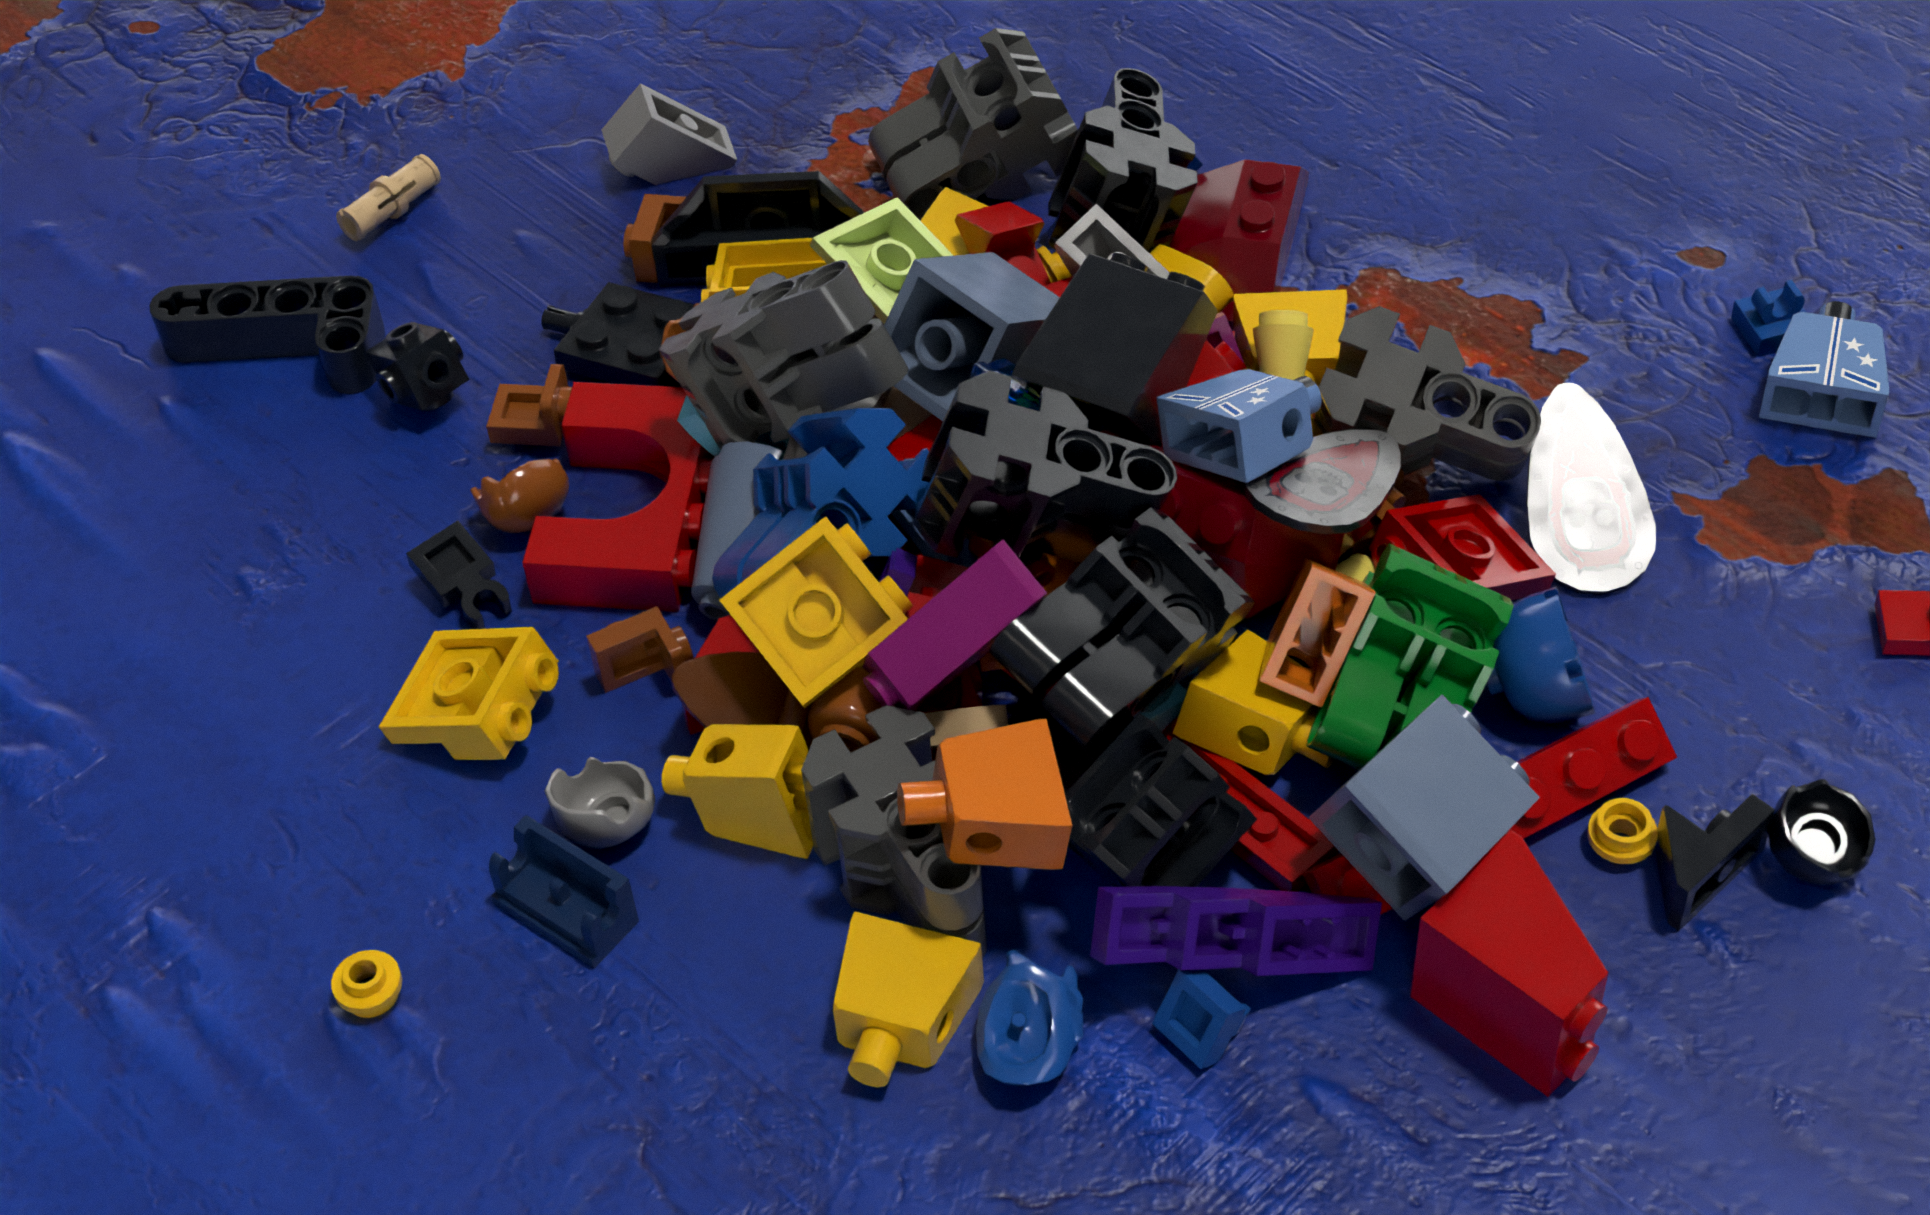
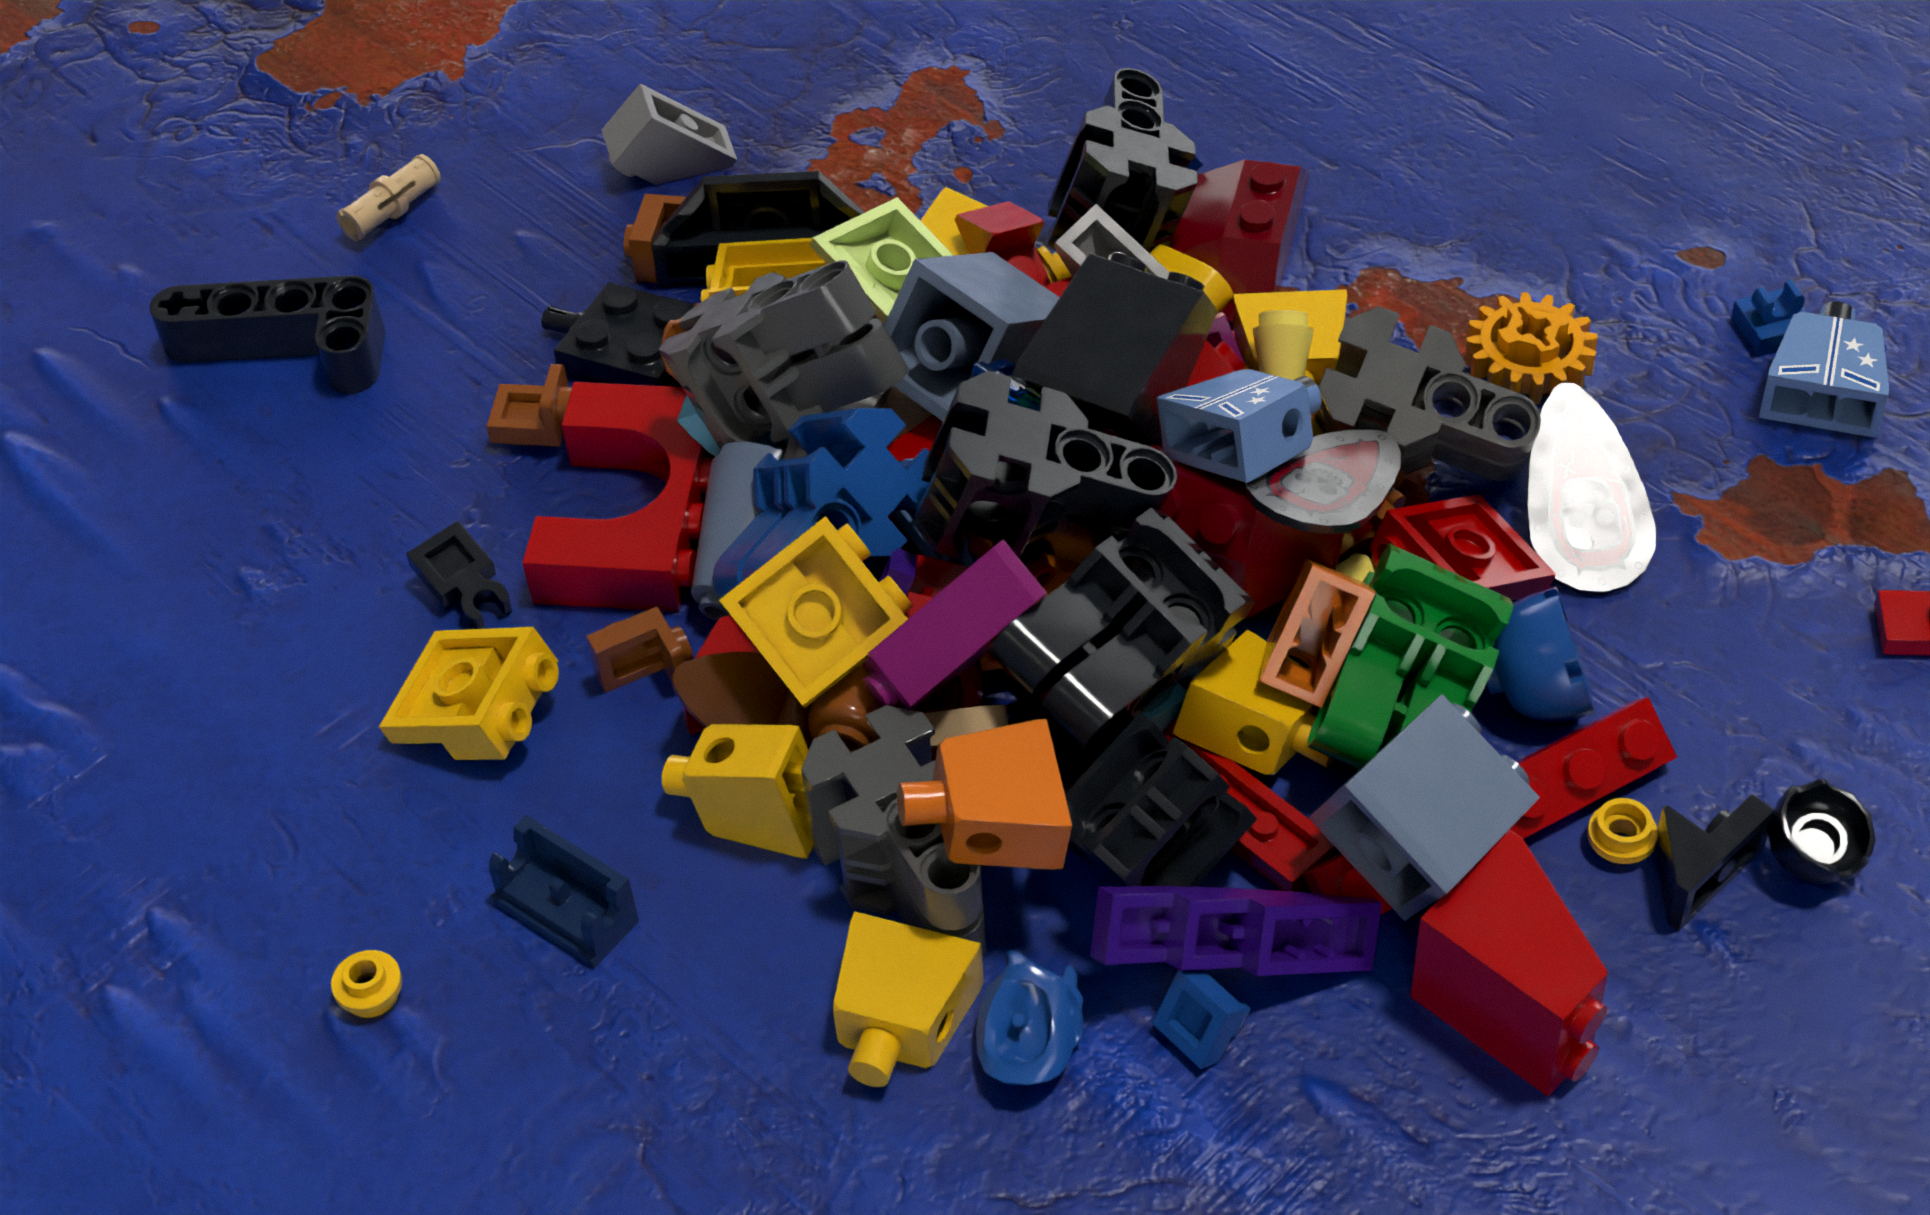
black brick [365,322,469,411] -> none
dark orange hair [470,458,569,533] -> none
light grey hair [544,757,655,849] -> none
dark grey connector [868,28,1078,220] -> none
none -> light orange gear [1464,292,1598,404]

